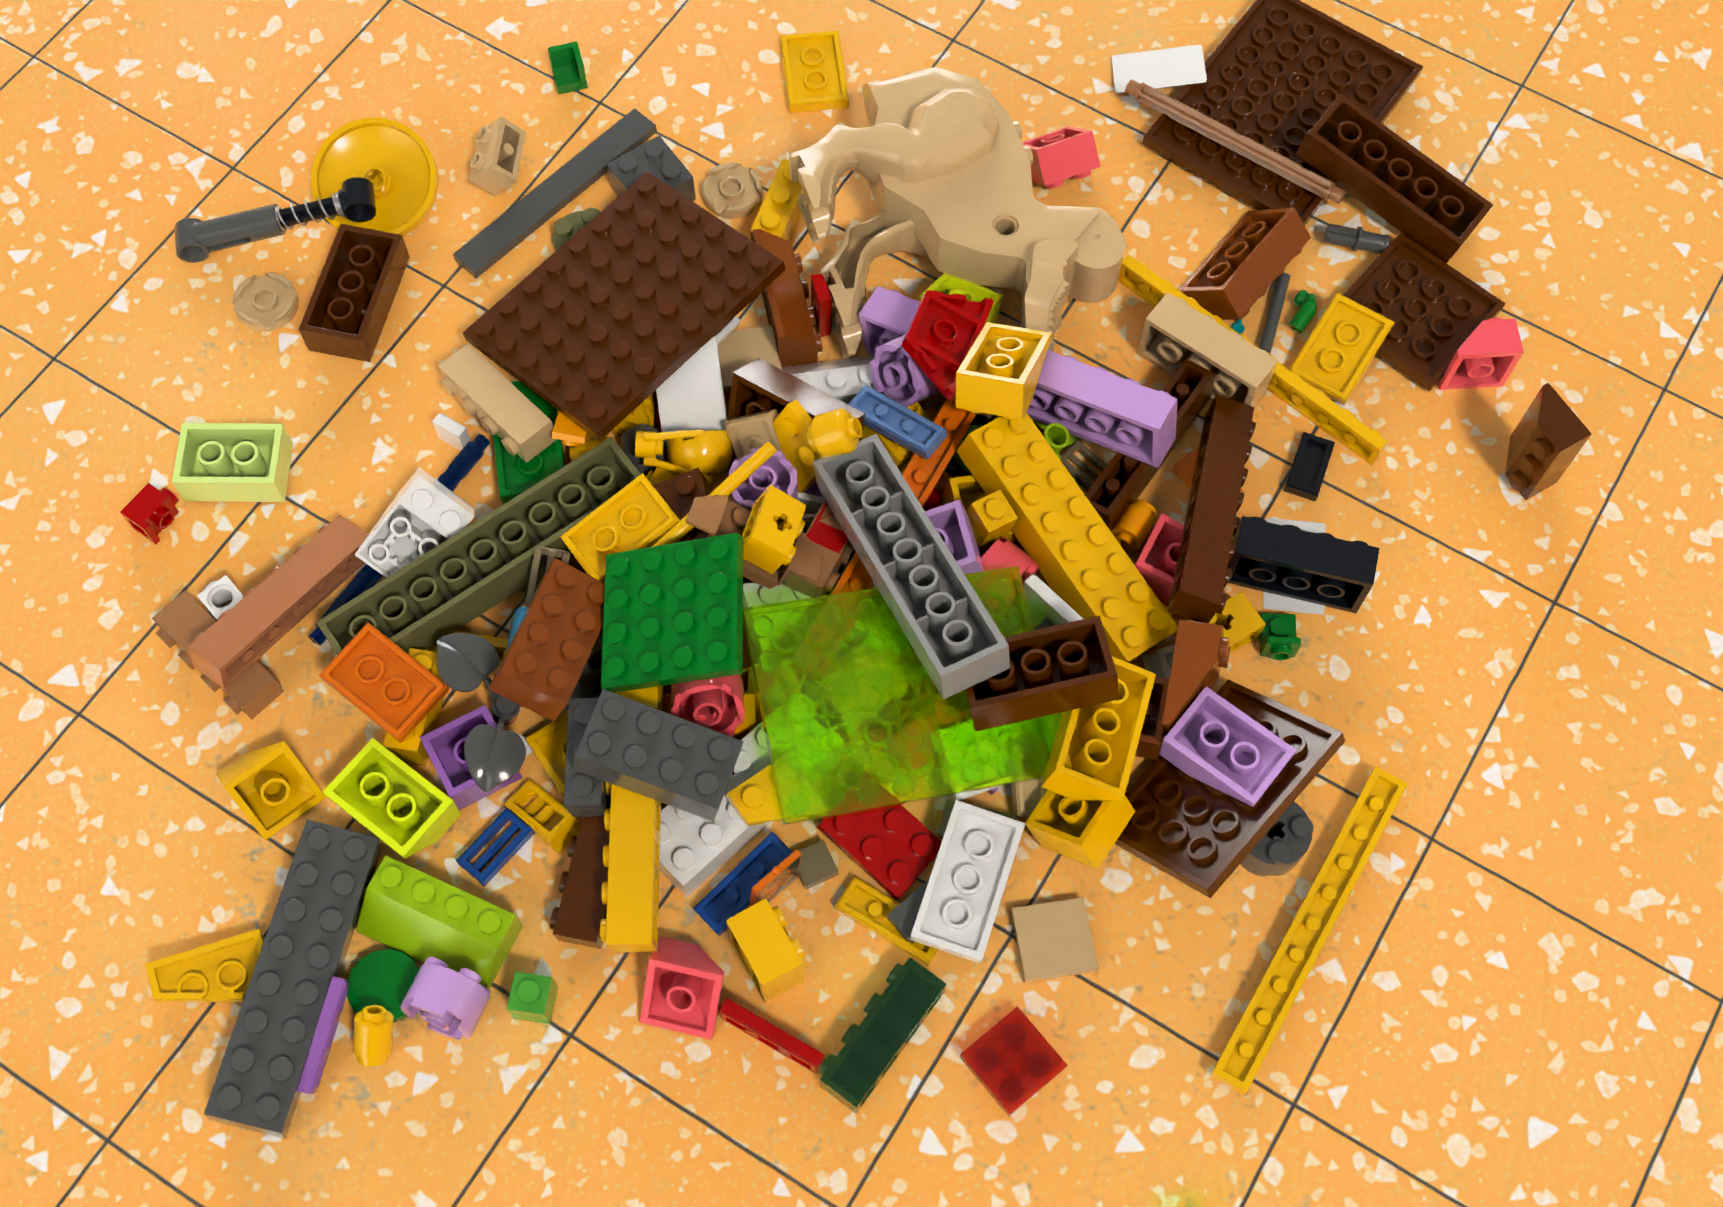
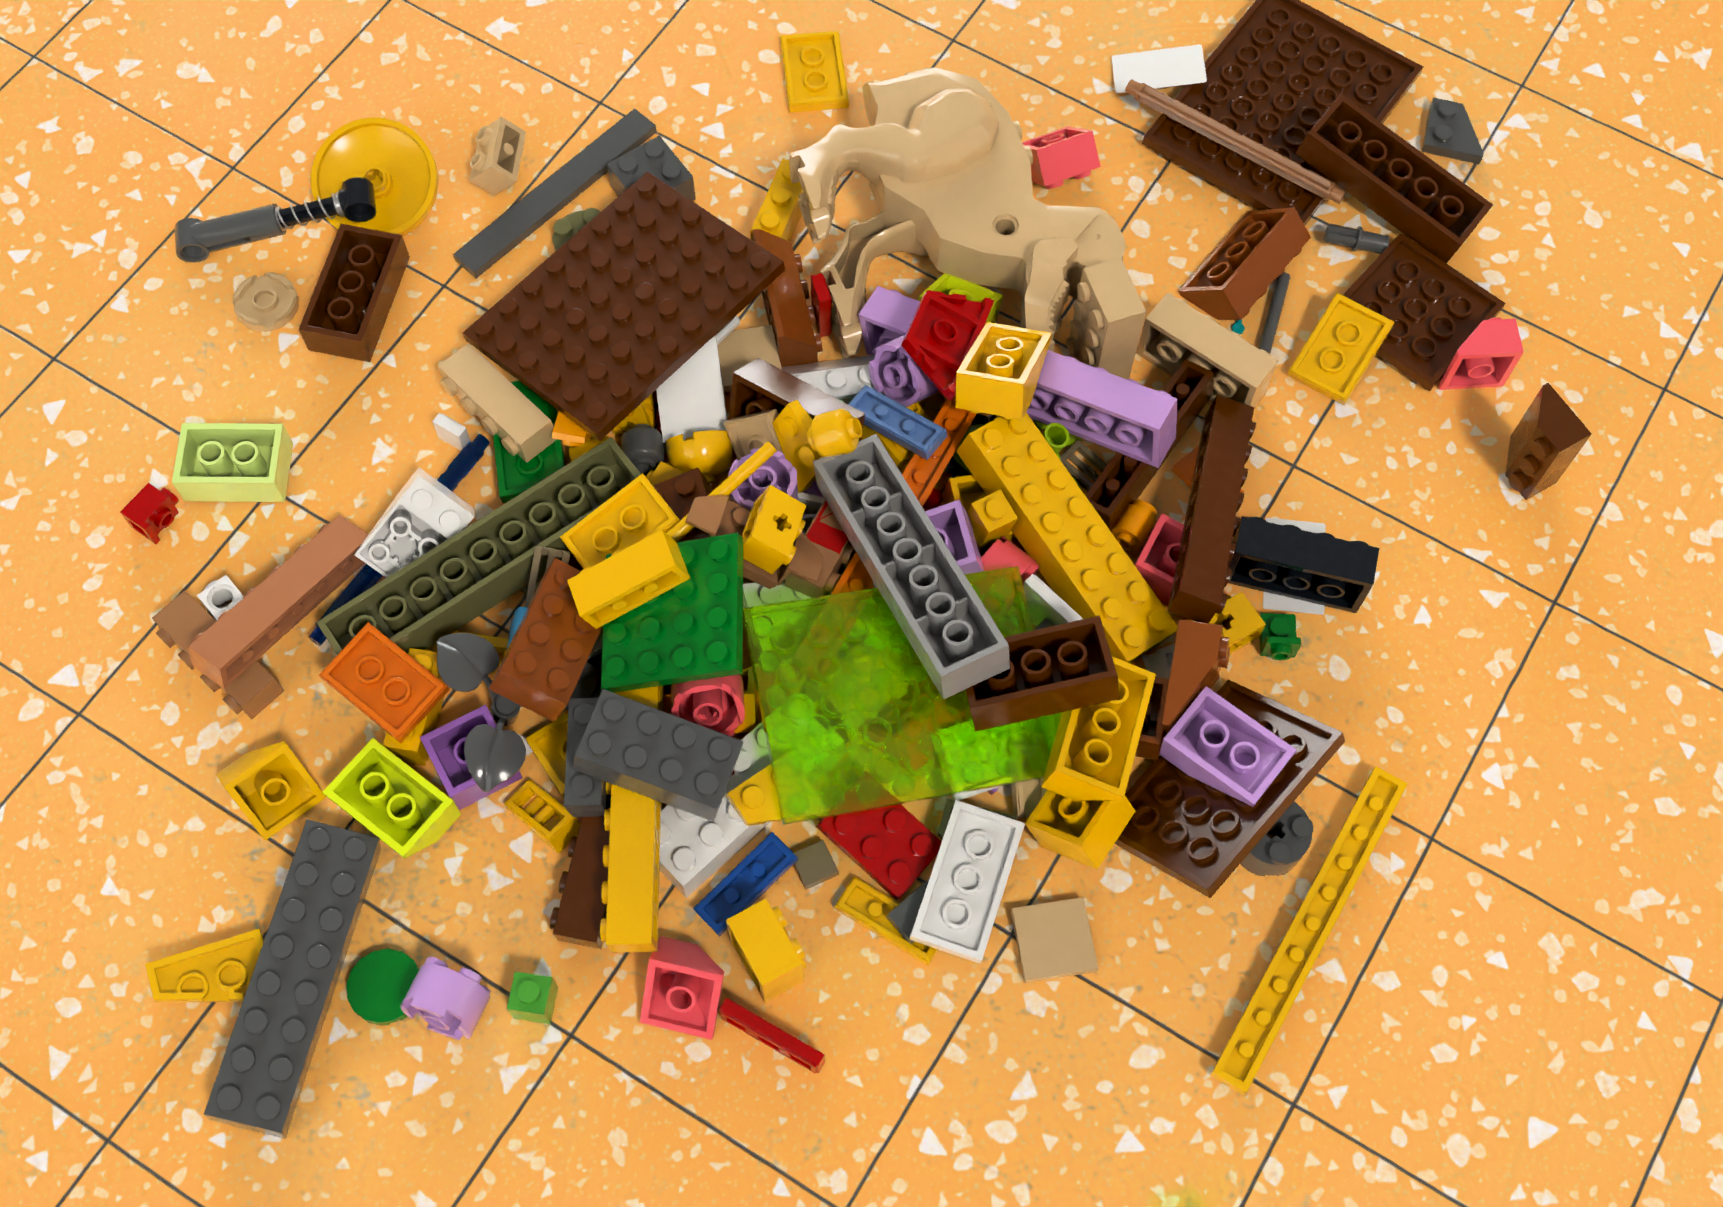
medium lavender tile [297,976,351,1094] -> none
yellow brick [353,1005,394,1066] -> none
lime slope [356,855,523,989] -> none
blue tile [456,808,534,887] -> none
green panel [548,41,588,94] -> none
yellow plant [635,429,711,482] -> none
tan tile [701,162,763,219] -> none
orange piece [749,849,802,907] -> none
clear green brick [818,957,947,1114] -> none
clear red plate [960,1006,1068,1117] -> none
yellow plate [1118,254,1388,466] -> none
black tile [1284,432,1335,501] -> none
green arm [1288,290,1317,334] -> none
none -> yellow brick [567,529,691,629]
none -> tan brick [1067,258,1146,379]
none -> dark grey wing [1421,97,1484,164]

